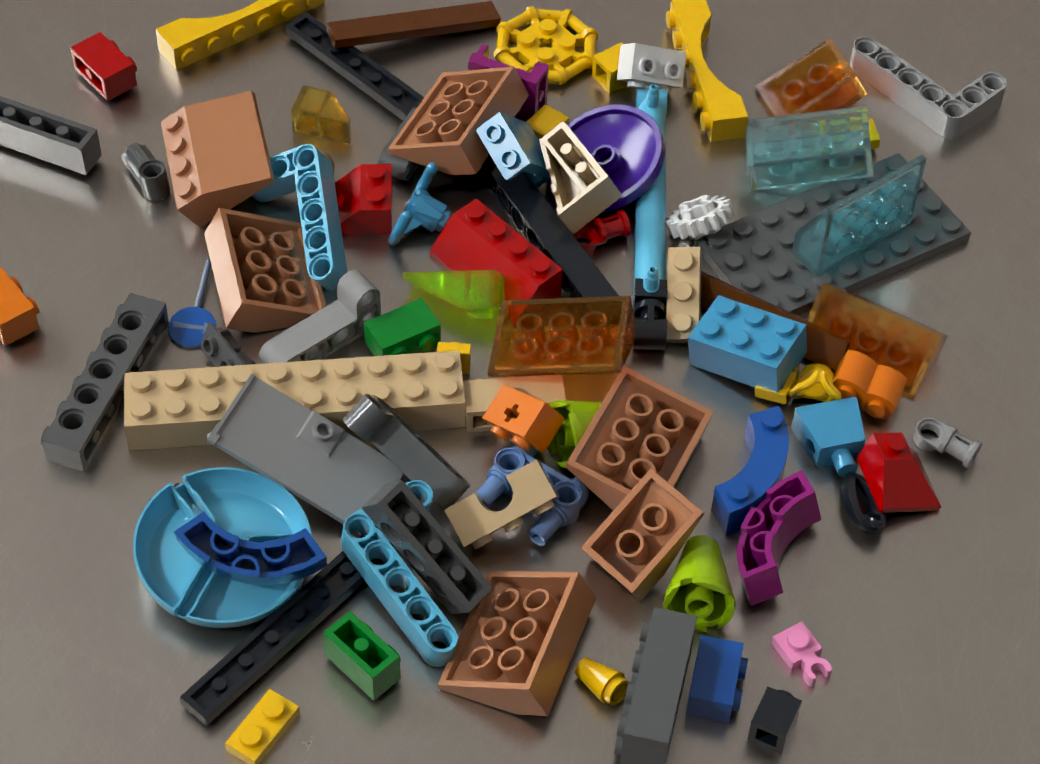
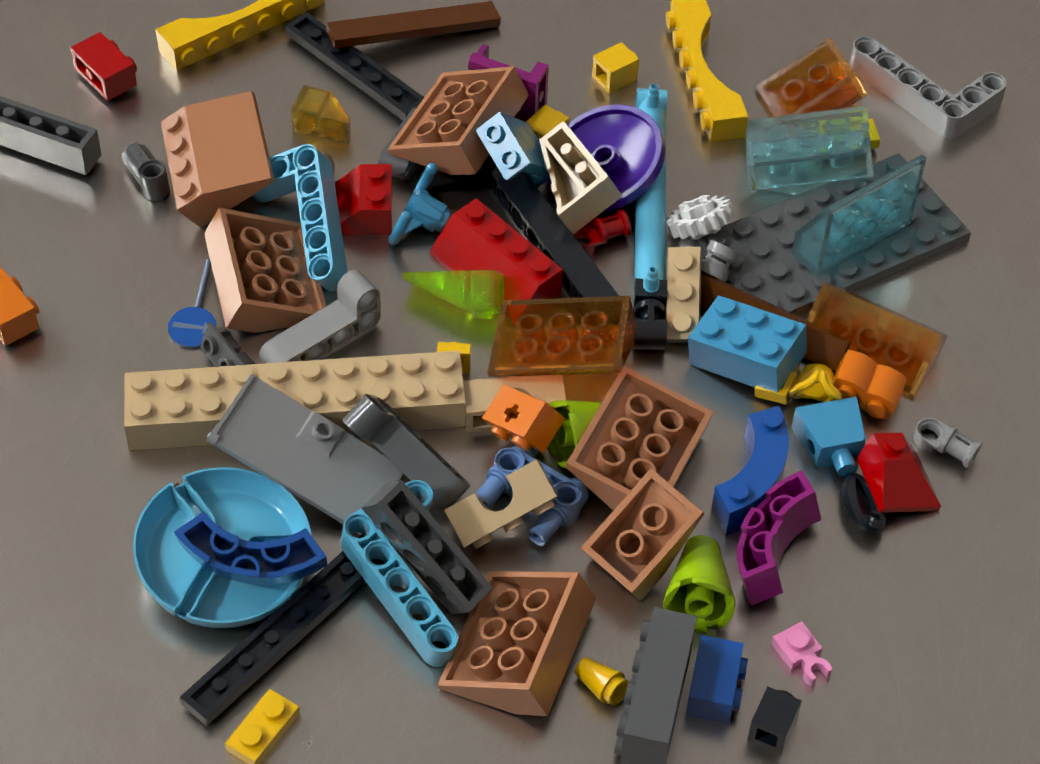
dark grey brick [41,293,169,472] -> none
green brick [323,611,401,701] -> none
green brick [364,298,441,356] -> none
yellow plate [493,6,599,85] -> none
white brick [617,43,687,93] -> none
none -> light grey wheel [701,240,739,282]

